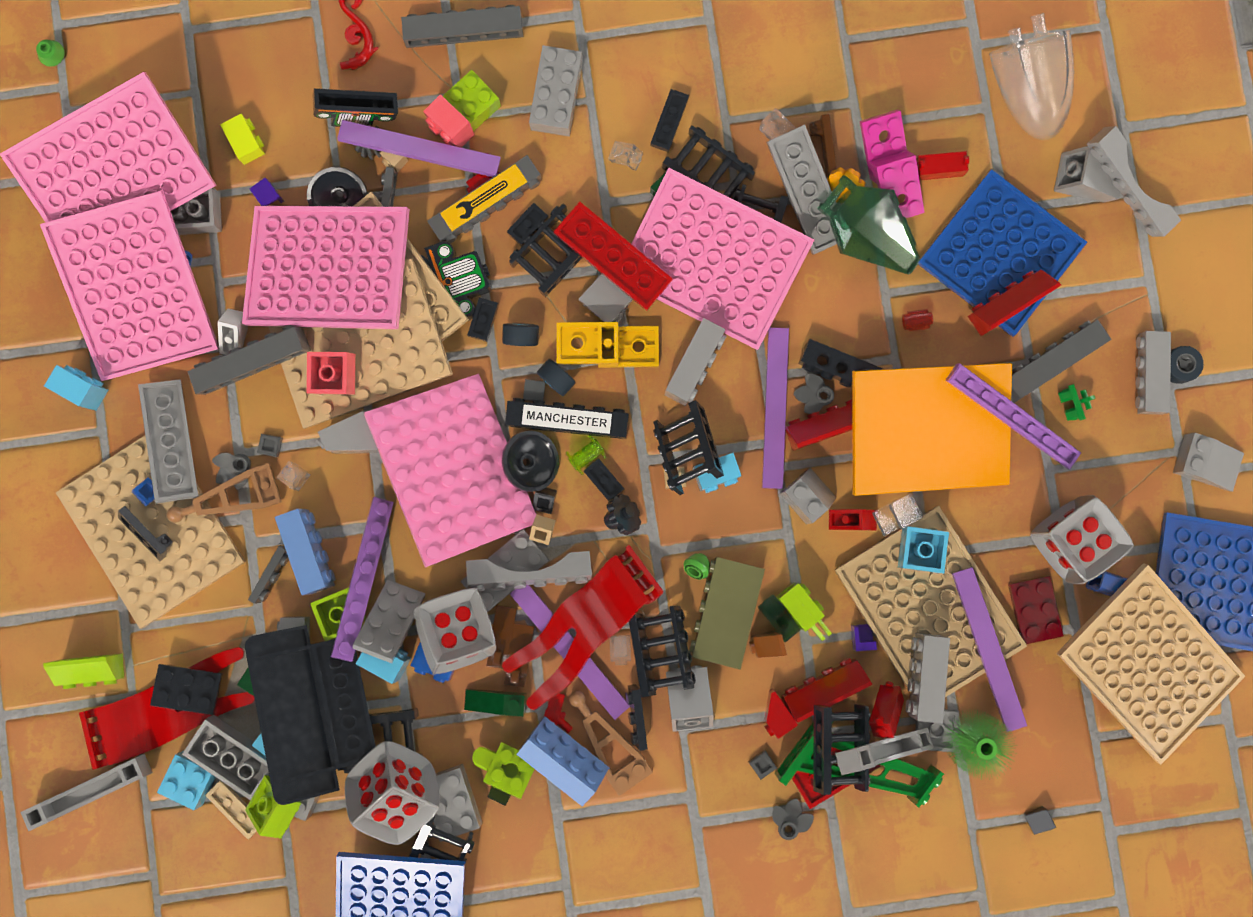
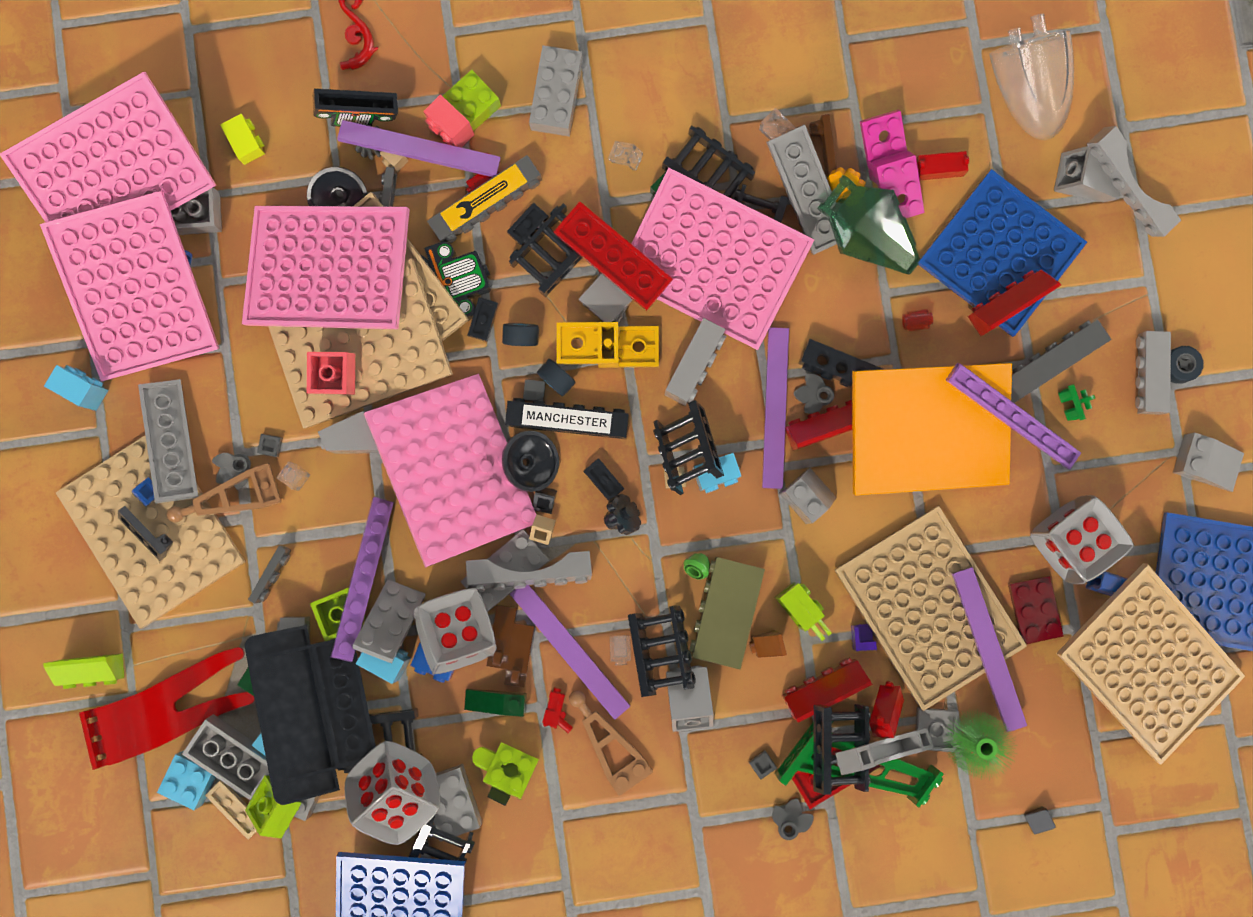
light grey arch [20,754,153,831] -> none
bright green cone [36,40,65,67] -> none
black plate [150,664,223,715] -> none
dark grey brick [187,325,311,395] -> none
white slope [218,308,248,355] -> none
dark purple panel [249,177,284,206] -> none
medium blue brick [275,508,336,595] -> none
dark grey brick [401,5,524,48] -> none
red flag [502,545,663,710] -> none
medium blue brick [517,716,609,807] -> none
clear neon green hose [566,435,607,475] -> none
black plate [626,684,648,751] -> none
black plate [650,89,689,152] -> none
clear green slope [758,594,801,642] -> none
red slope [764,688,798,739] -> none
red slope [829,509,877,531] -> none
clear piece [872,494,923,536] -> none
medium azure brick [897,526,949,574] -> none
light grey brick [906,633,950,724] -> none

